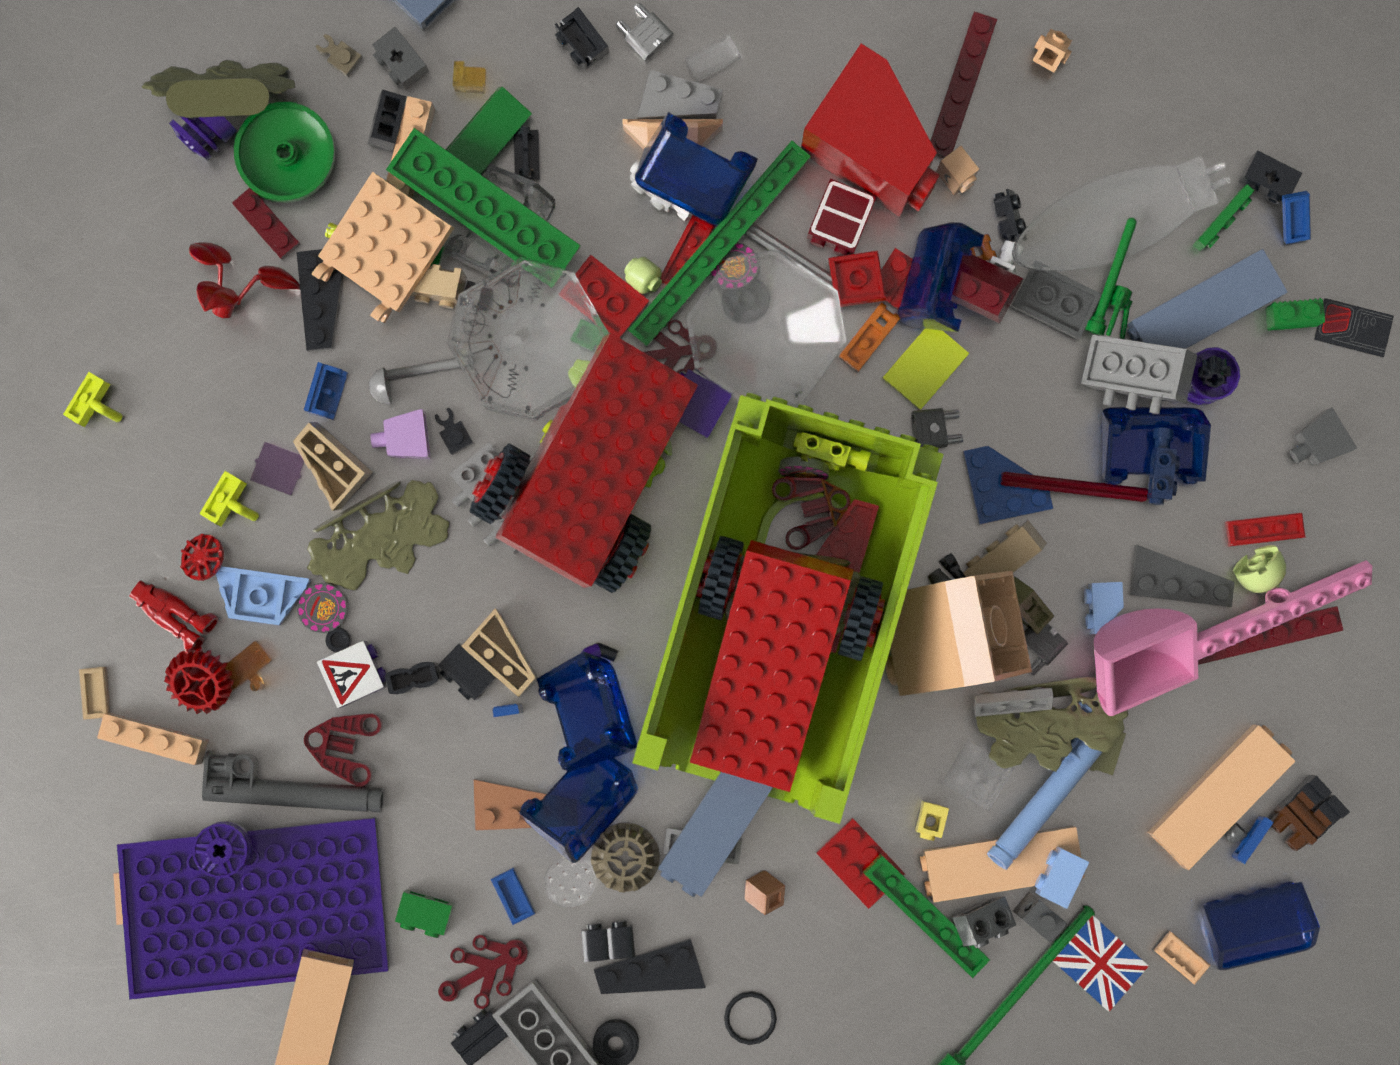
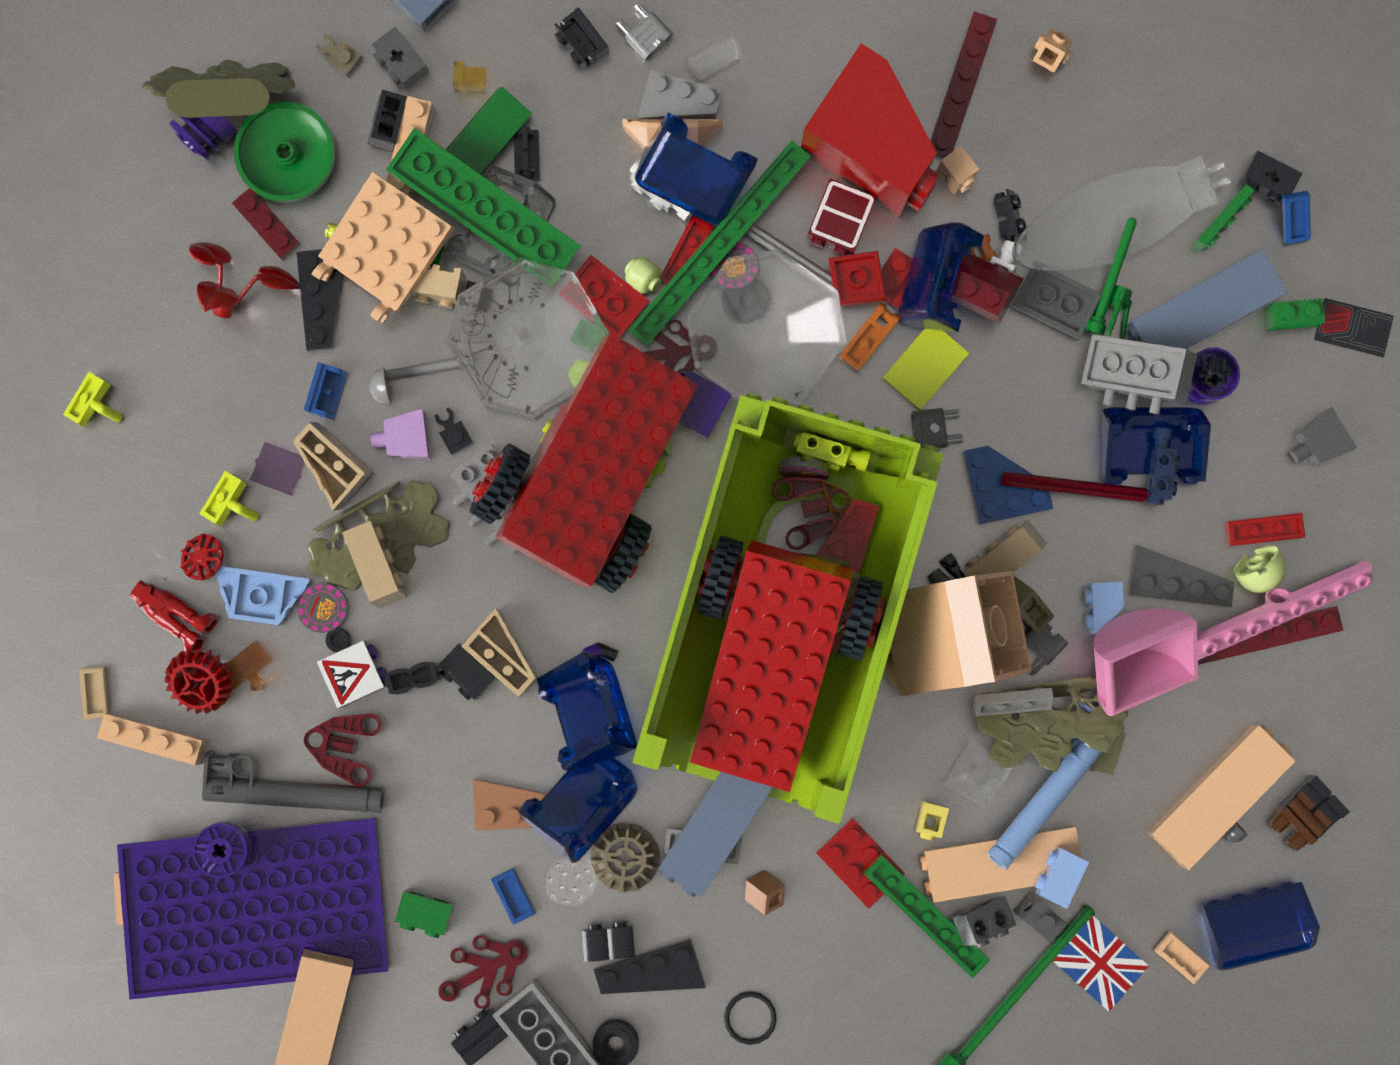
blue tile [492,703,523,717] -> none
blue tile [1232,816,1274,864] -> none
none -> tan wedge [342,521,407,609]

